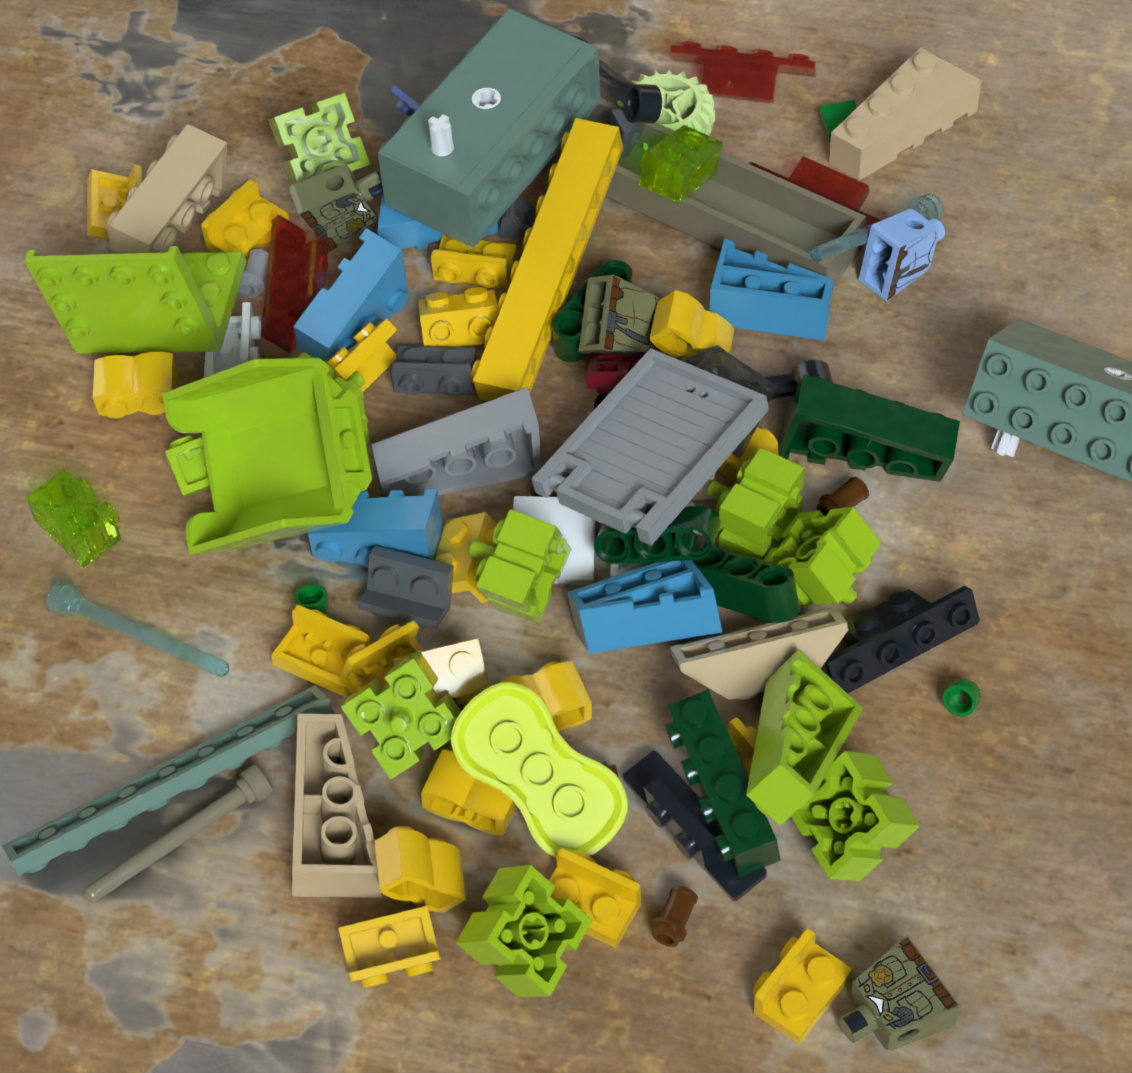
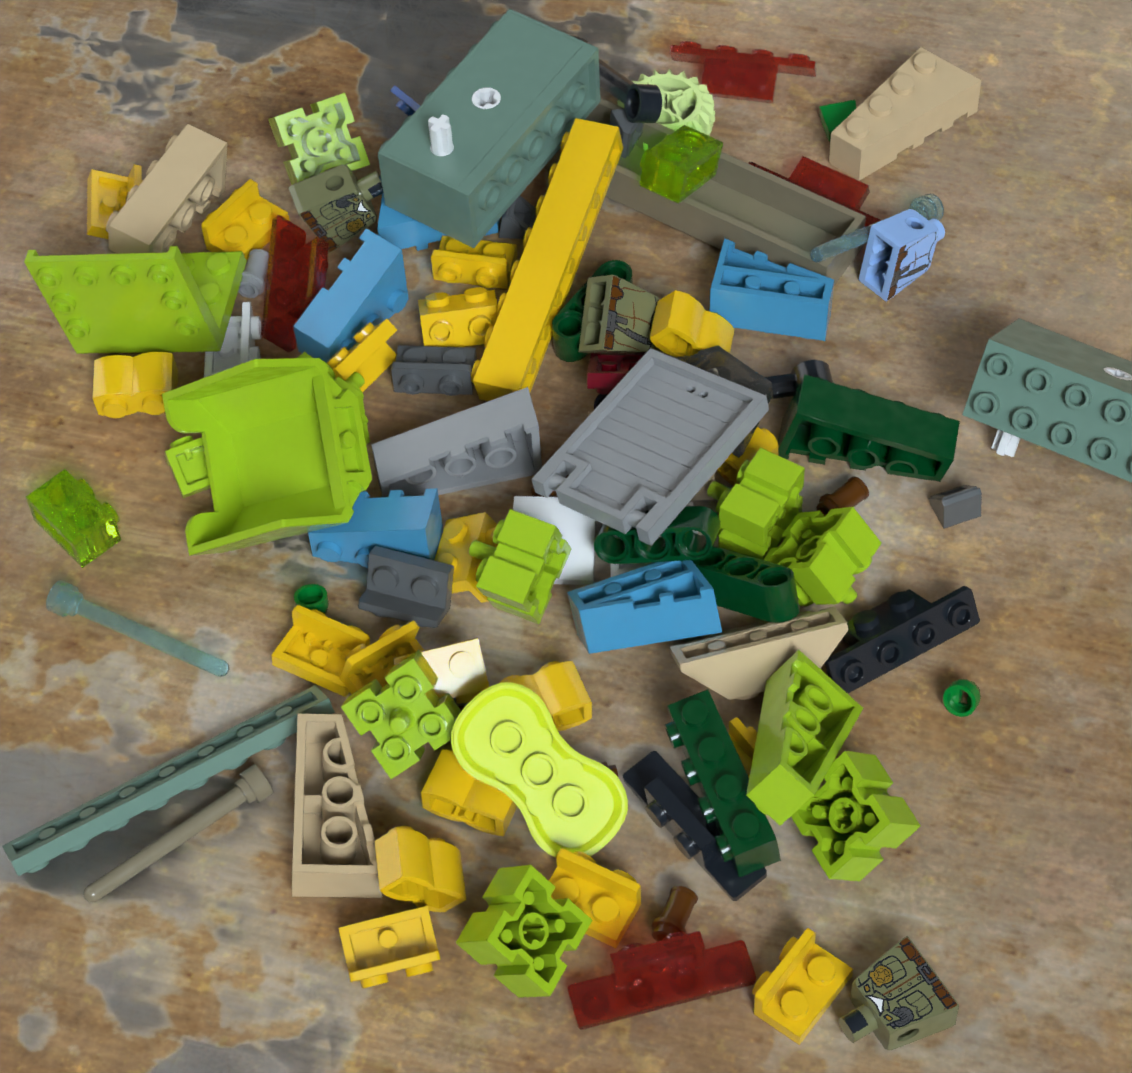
none -> clear red bracket [568,931,756,1030]
none -> dark grey slope [928,485,982,529]

